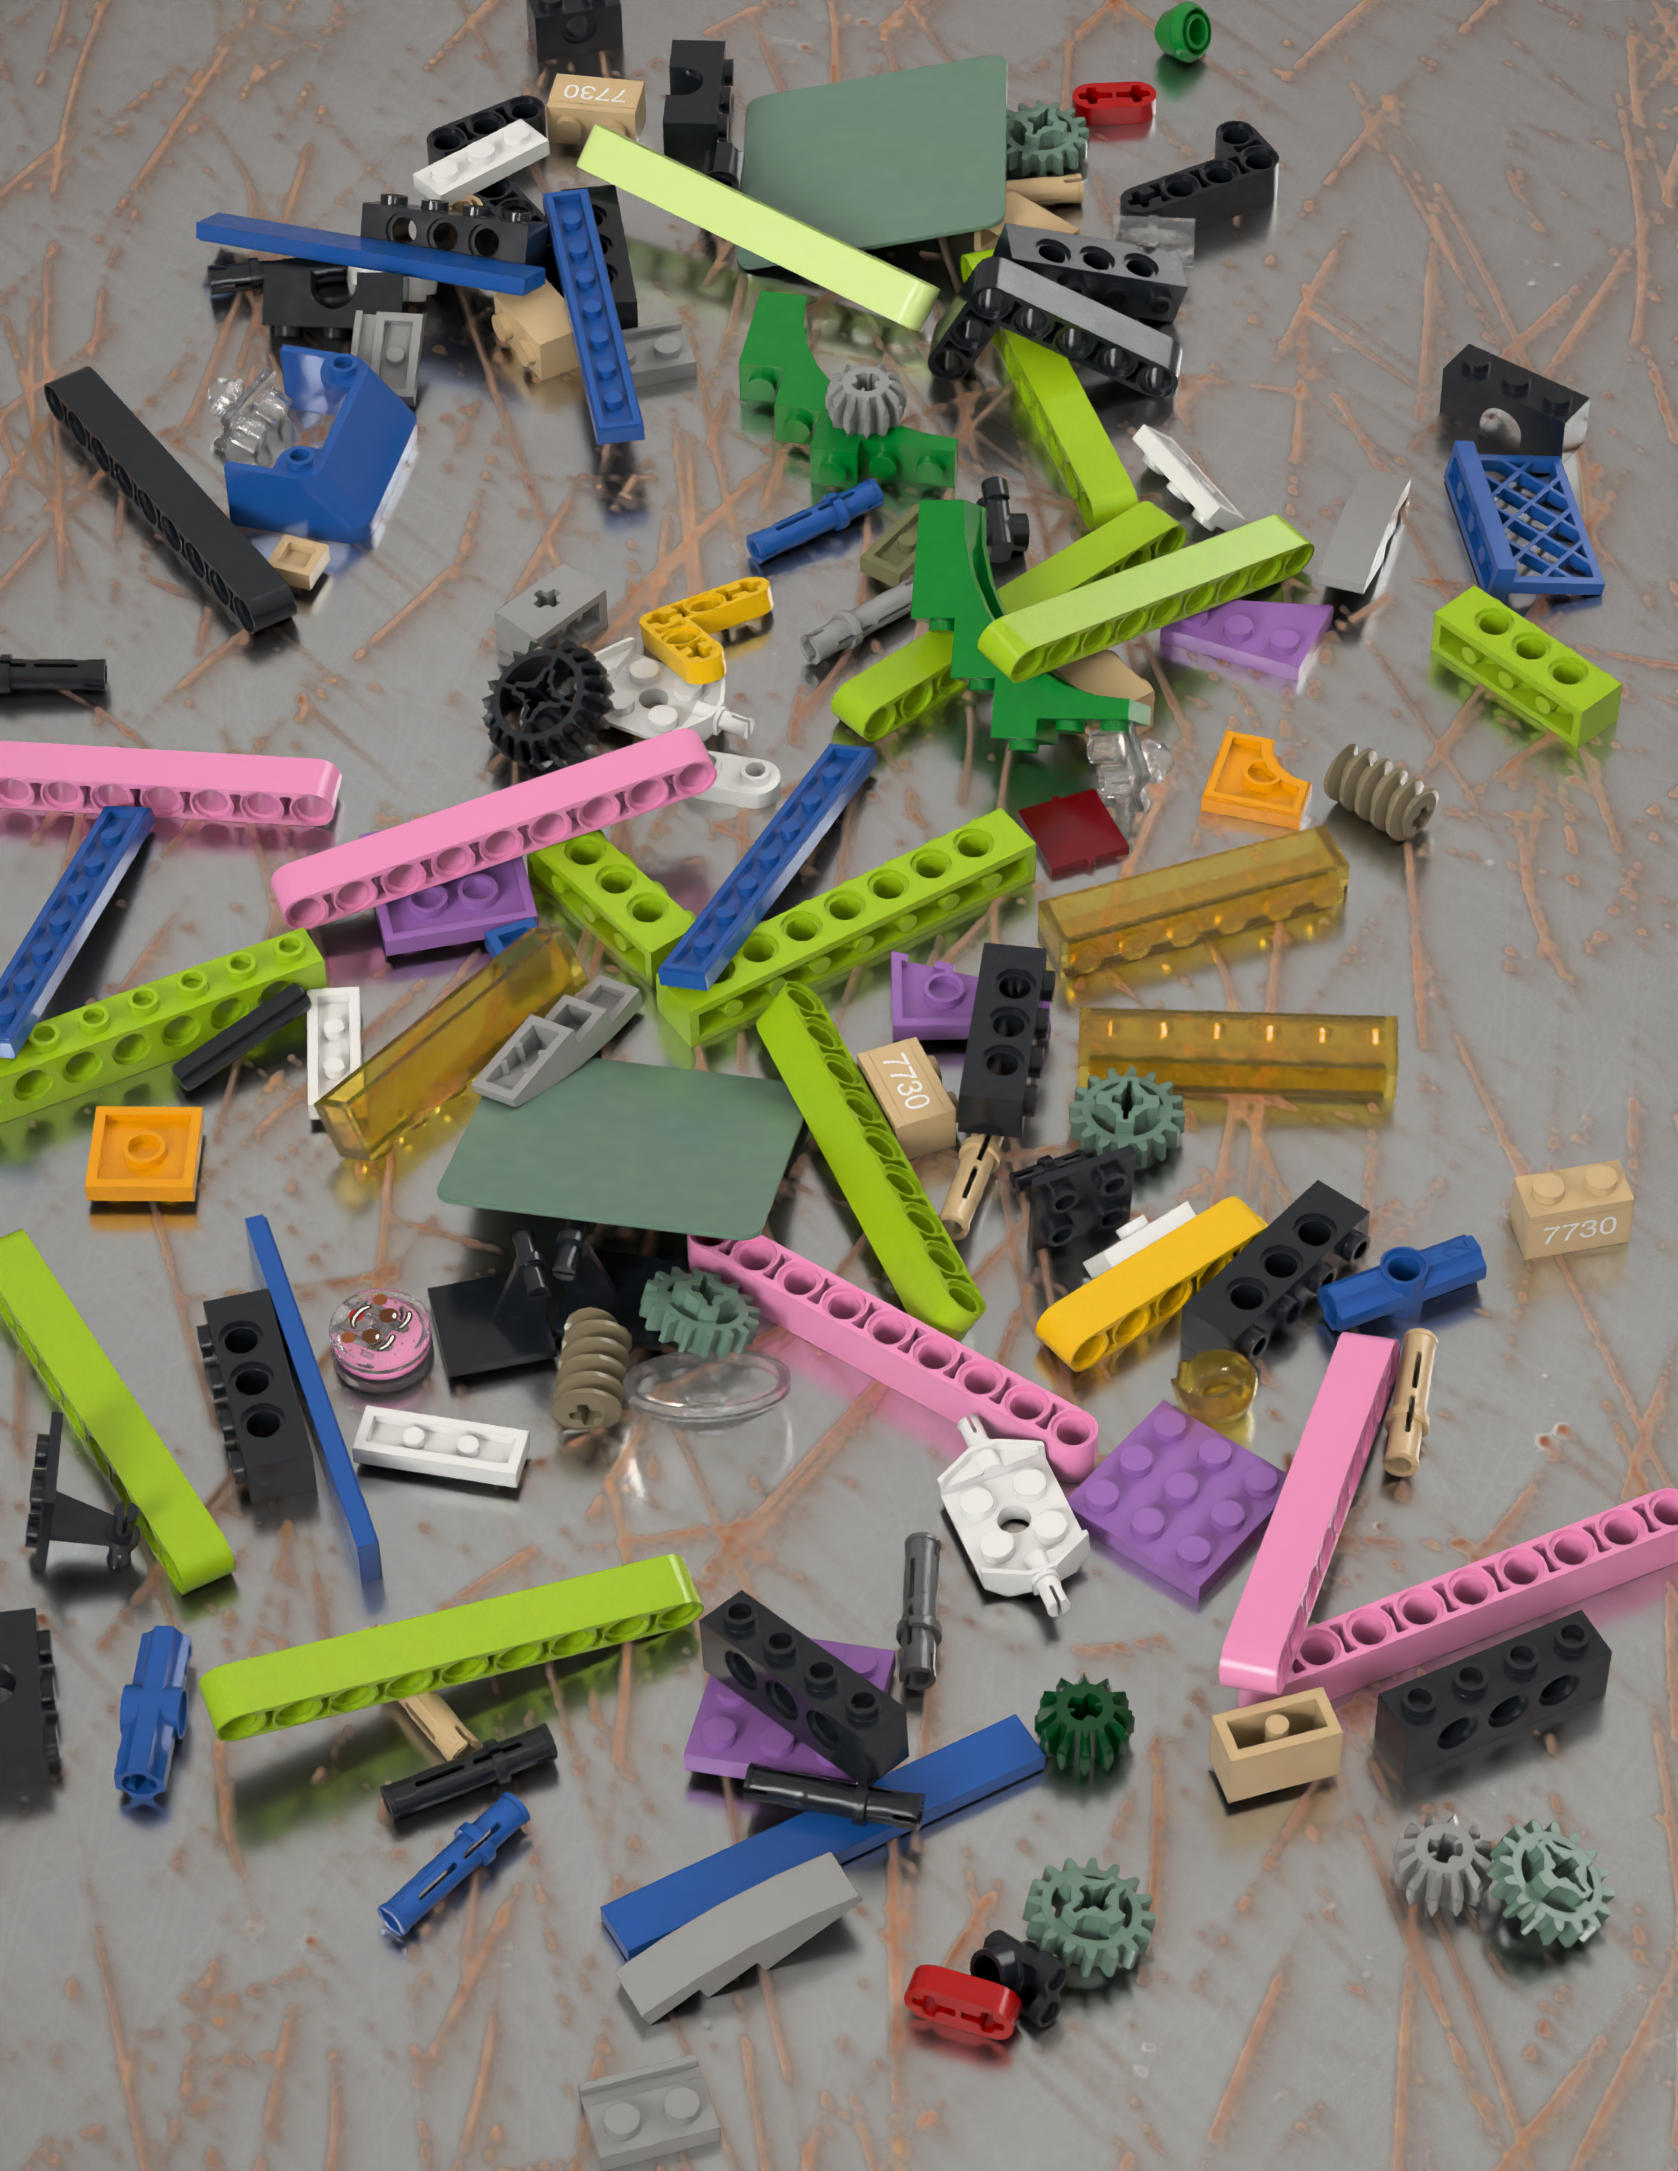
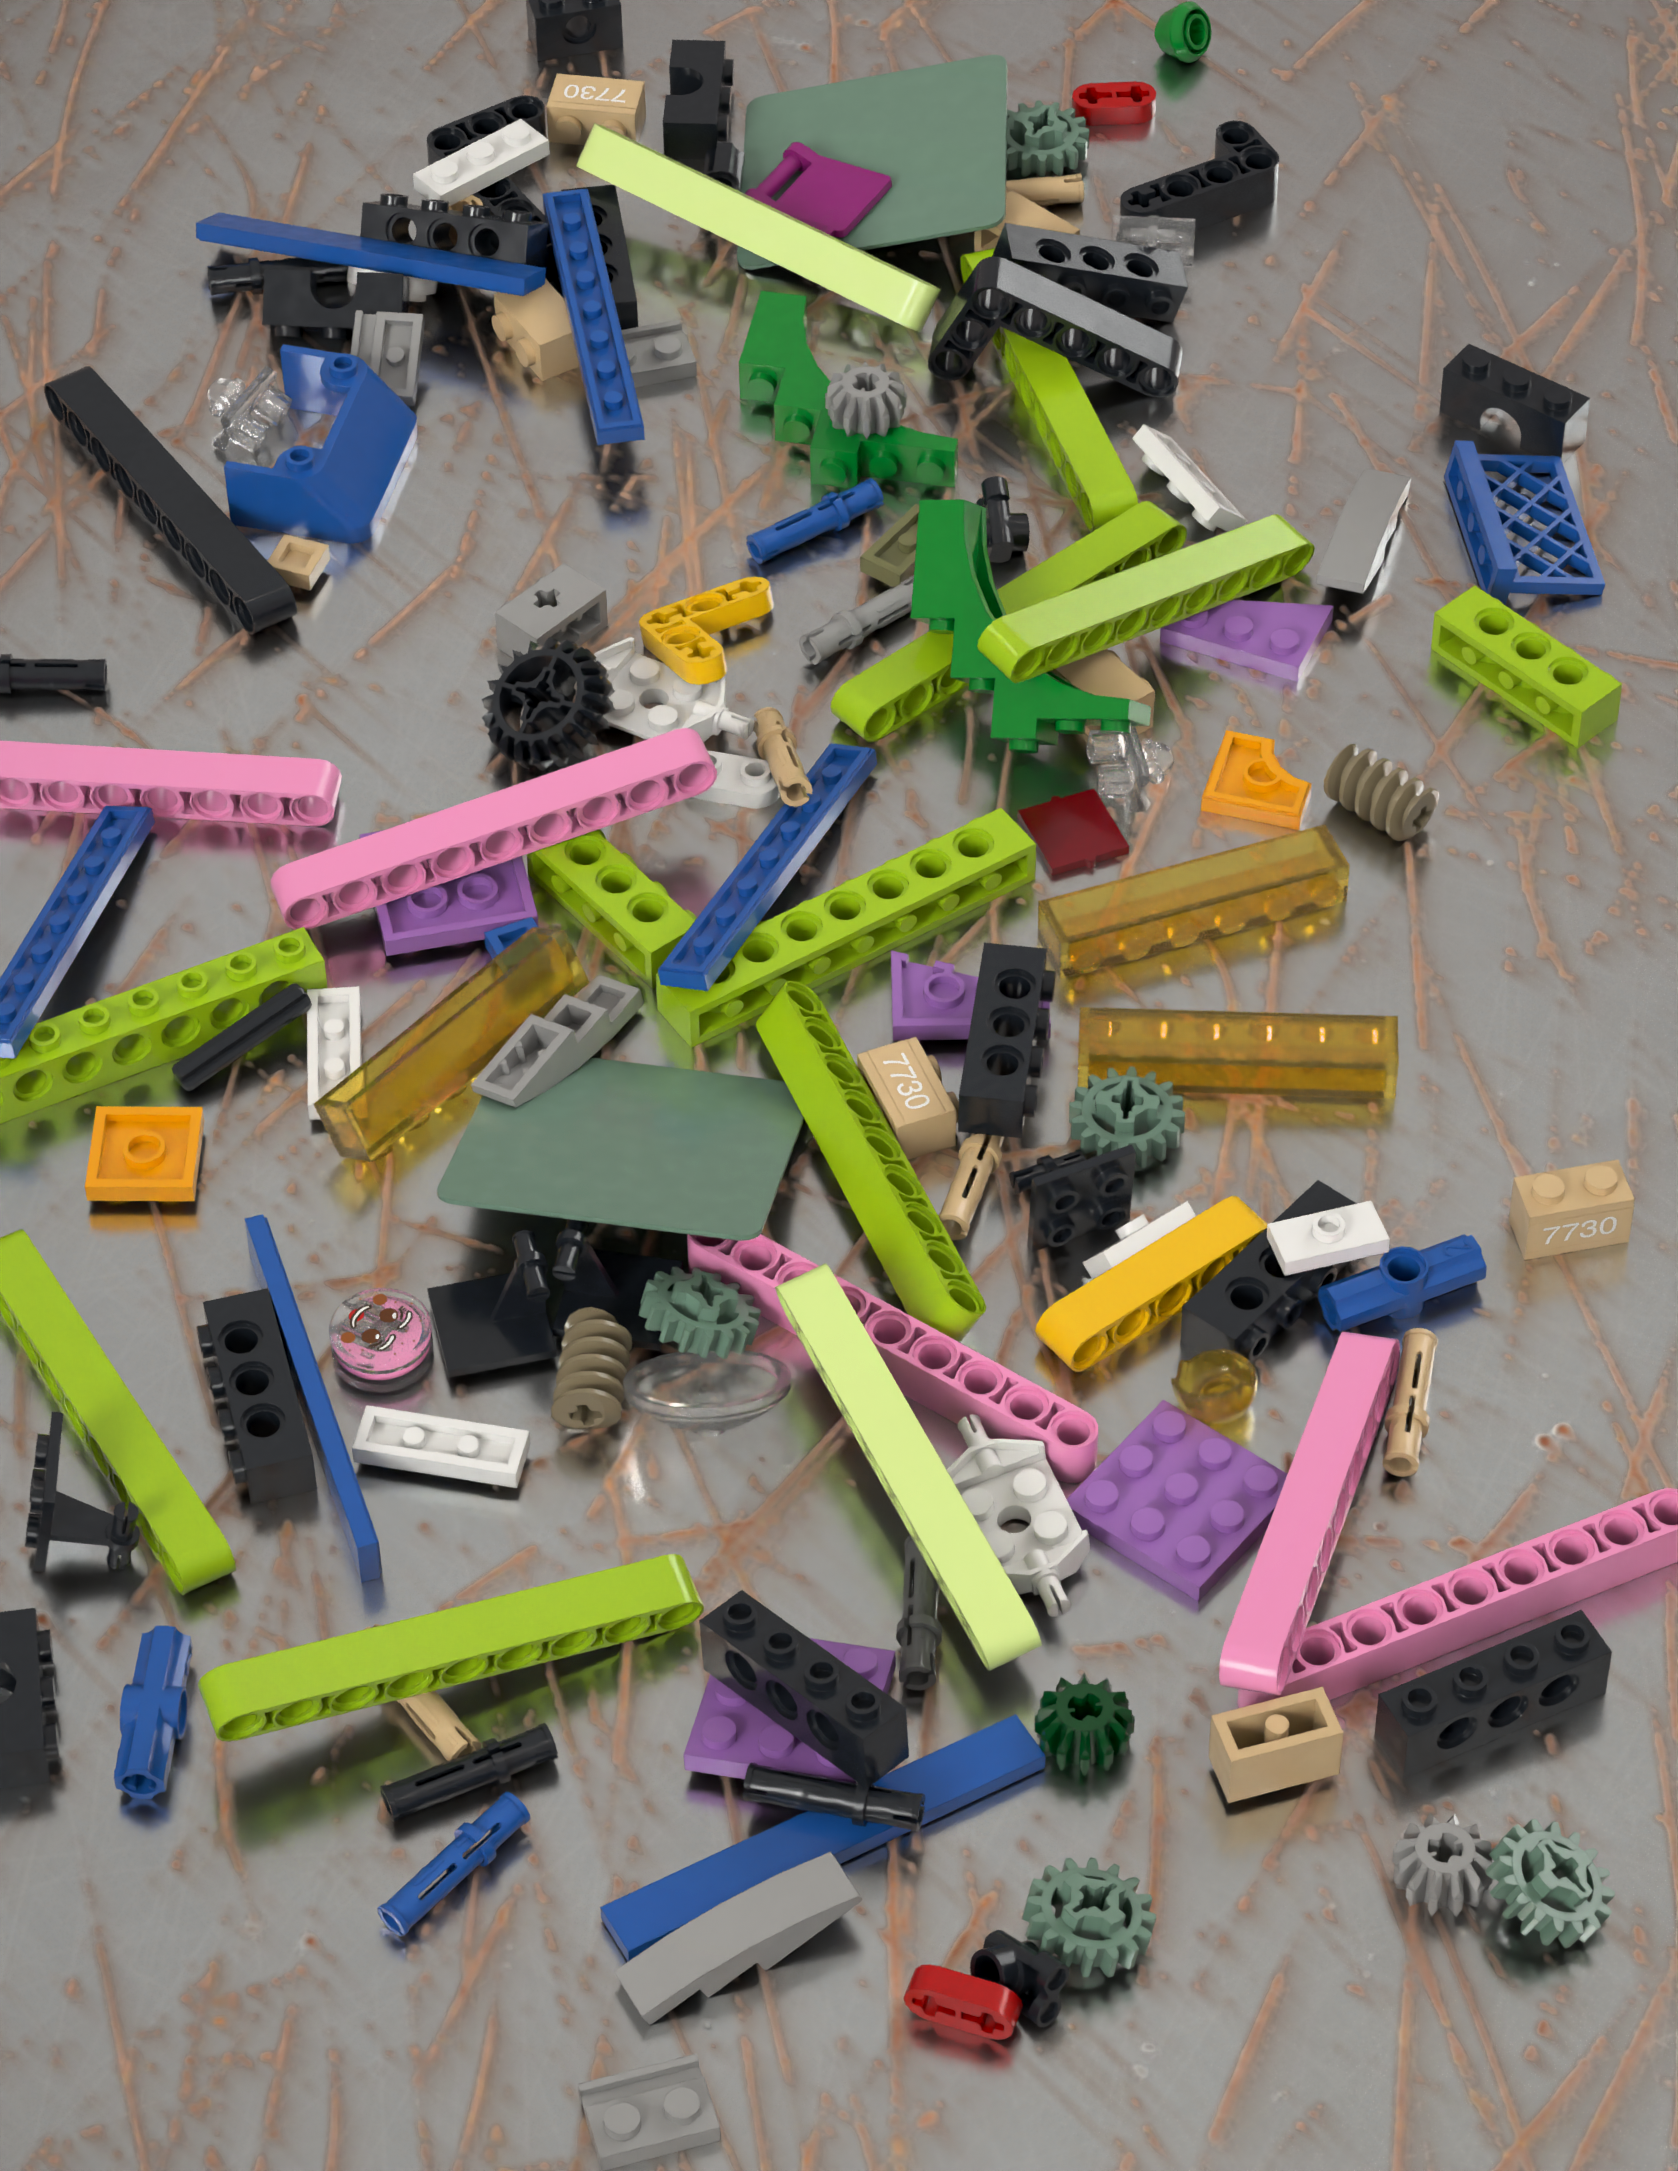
none -> magenta piece [744,142,892,238]
none -> tan pin [753,707,813,807]
none -> yellowish green beam [775,1263,1042,1671]
none -> white plate [1267,1201,1390,1276]

